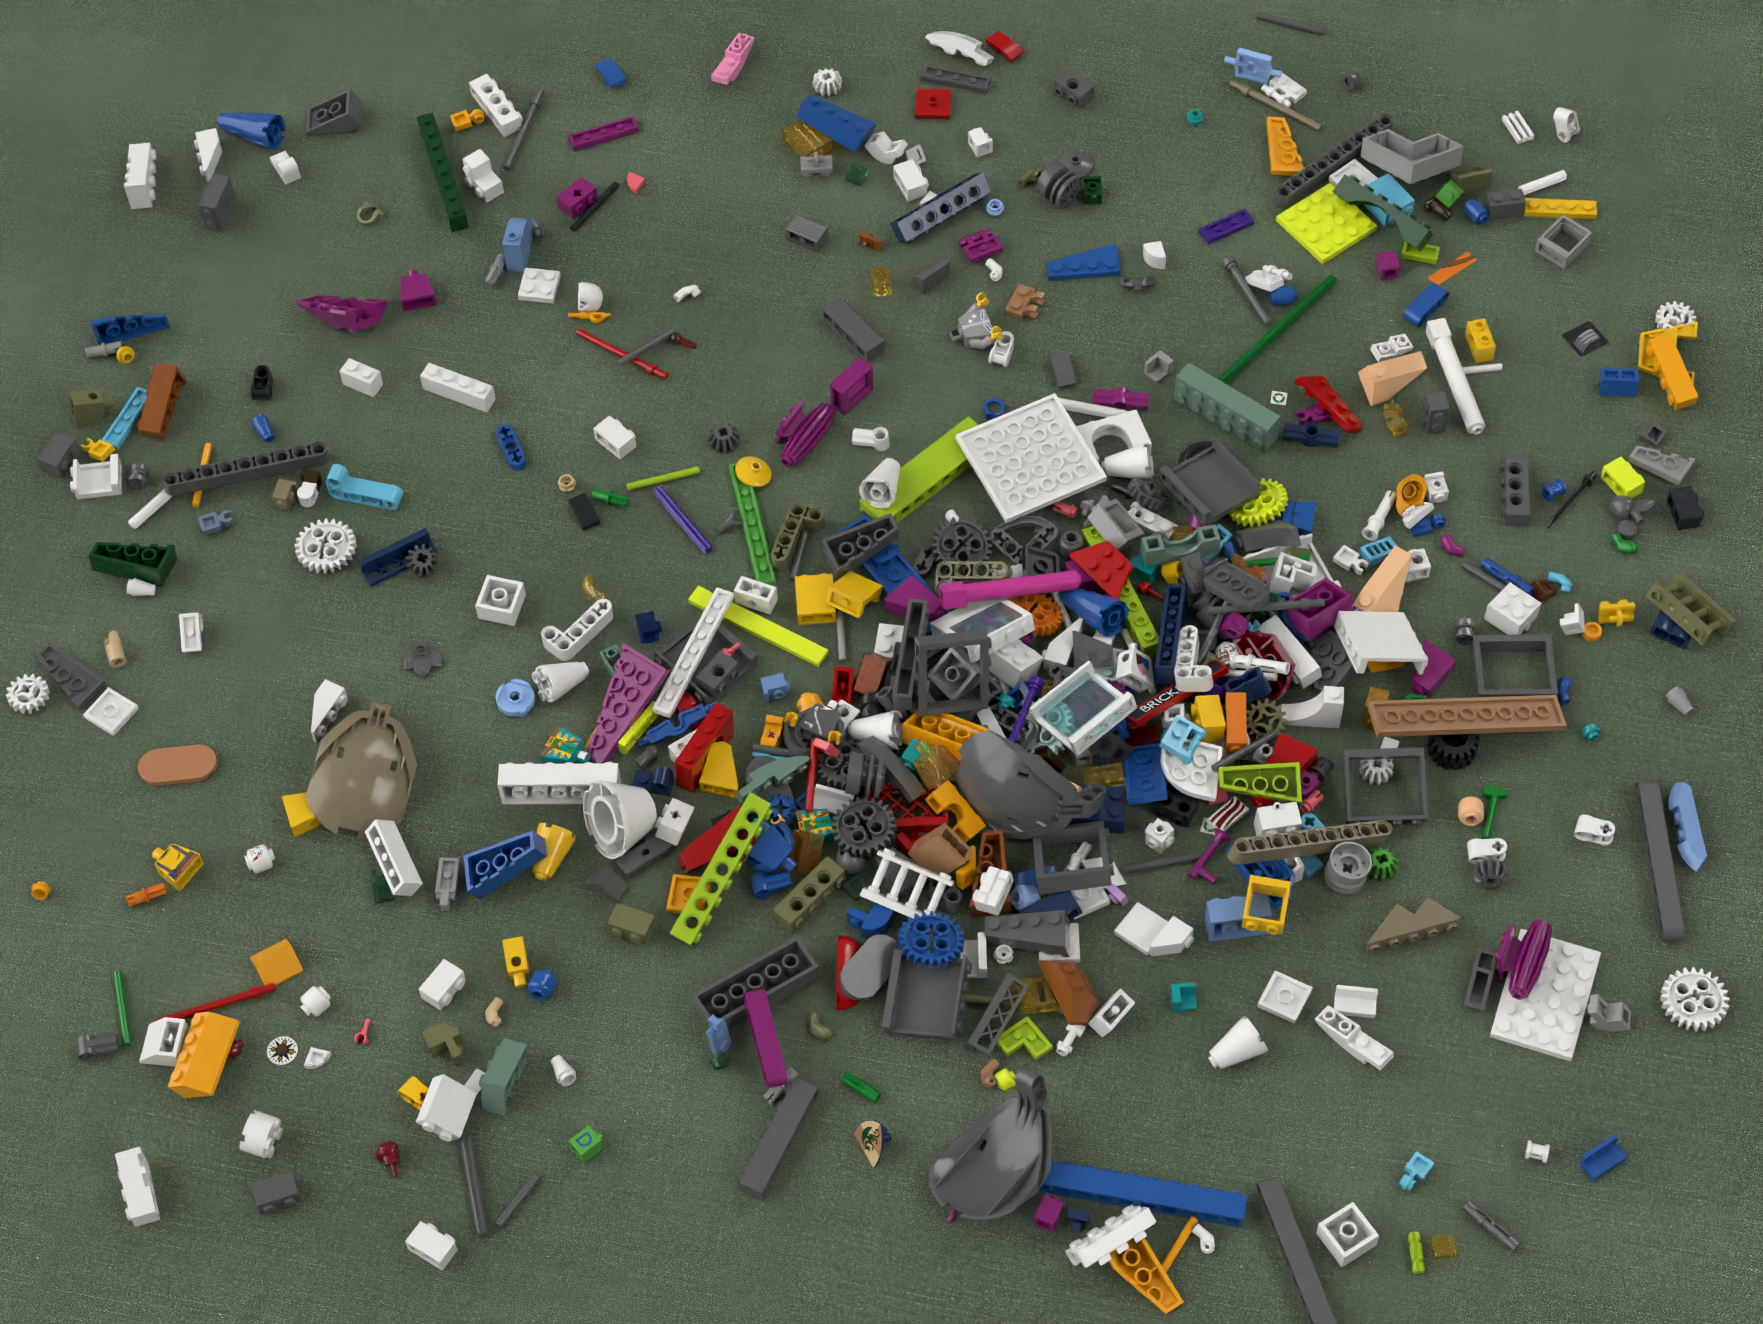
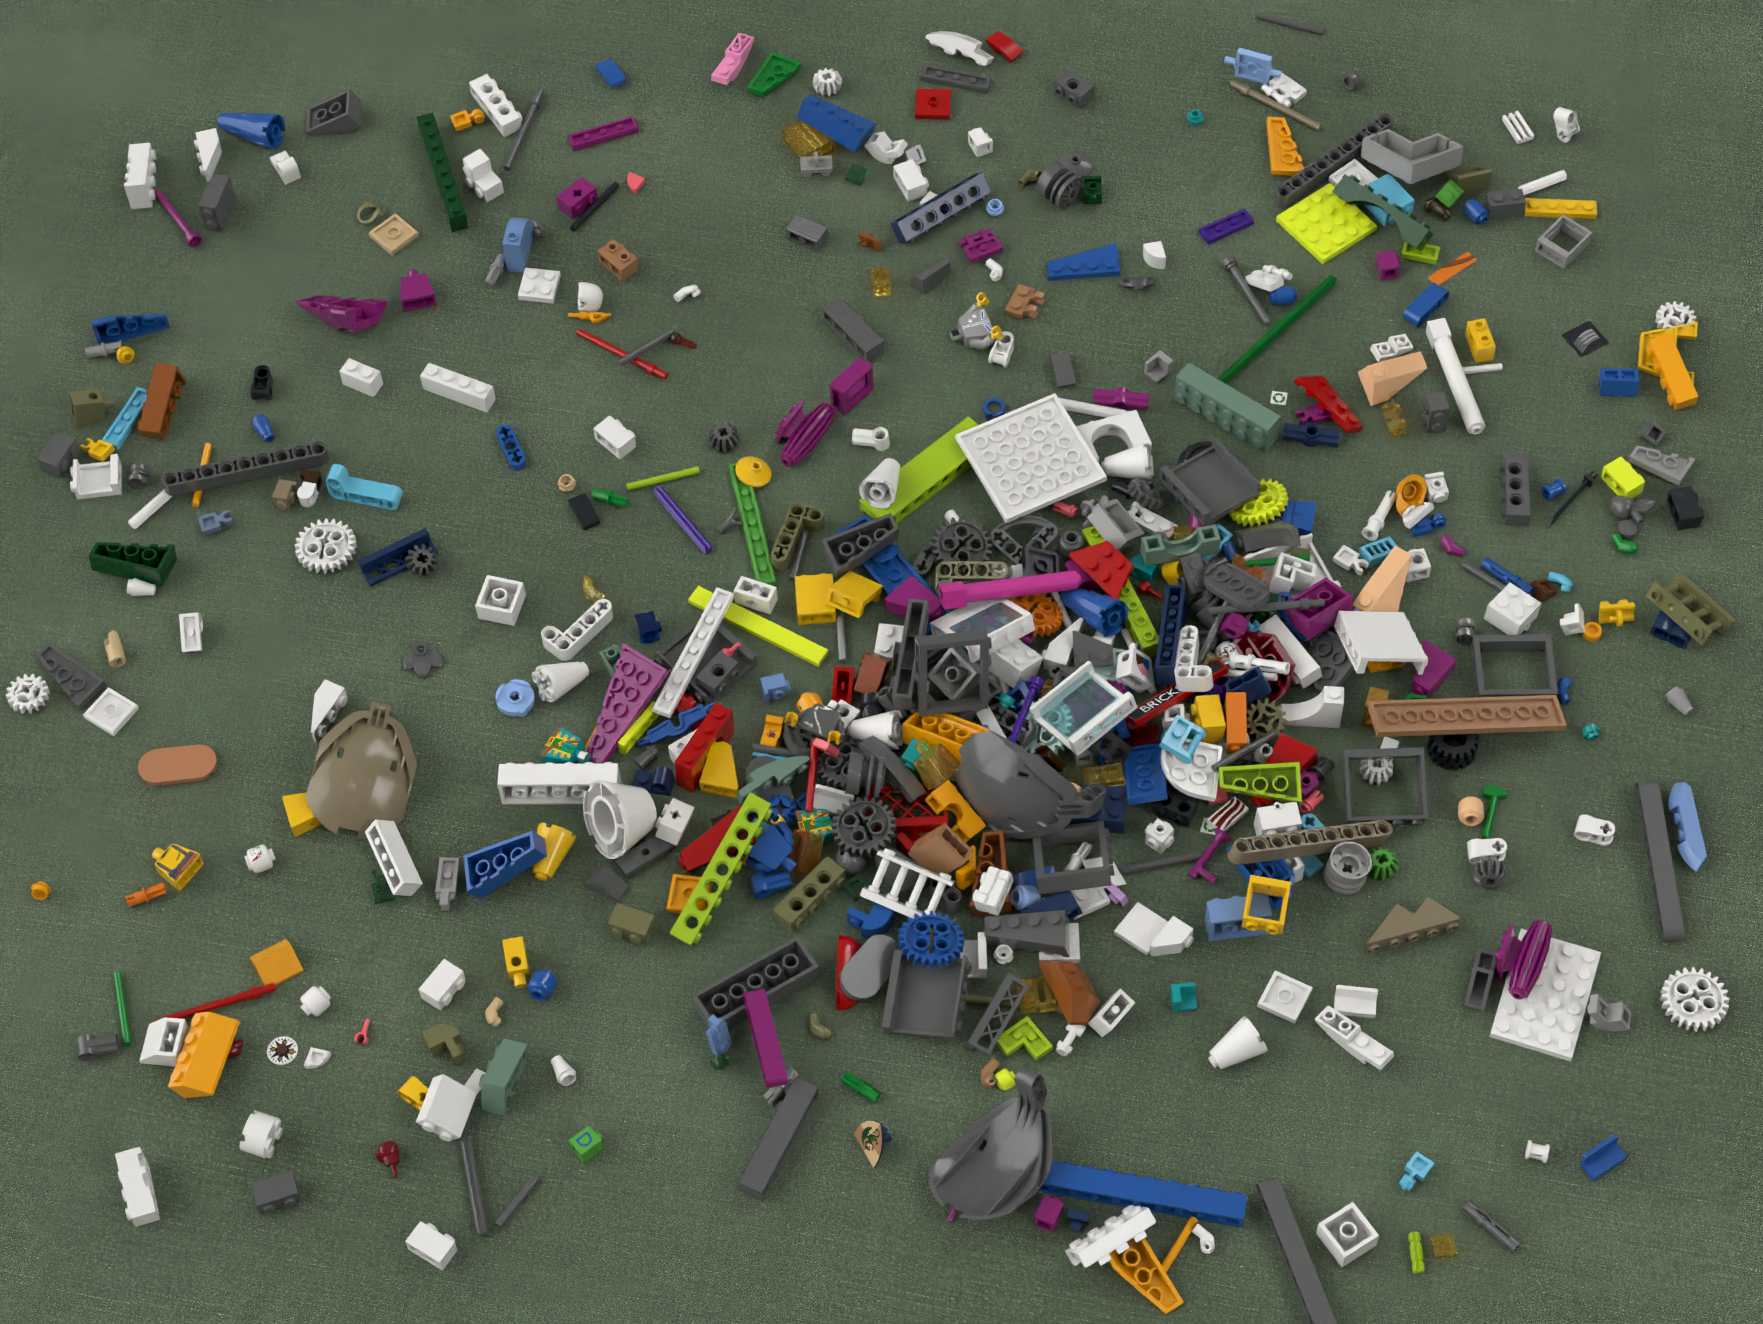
none -> magenta piece [155,189,202,247]
none -> tan tile [369,213,419,256]
none -> medium nougat brick [597,239,639,282]
none -> green wing [748,52,802,97]

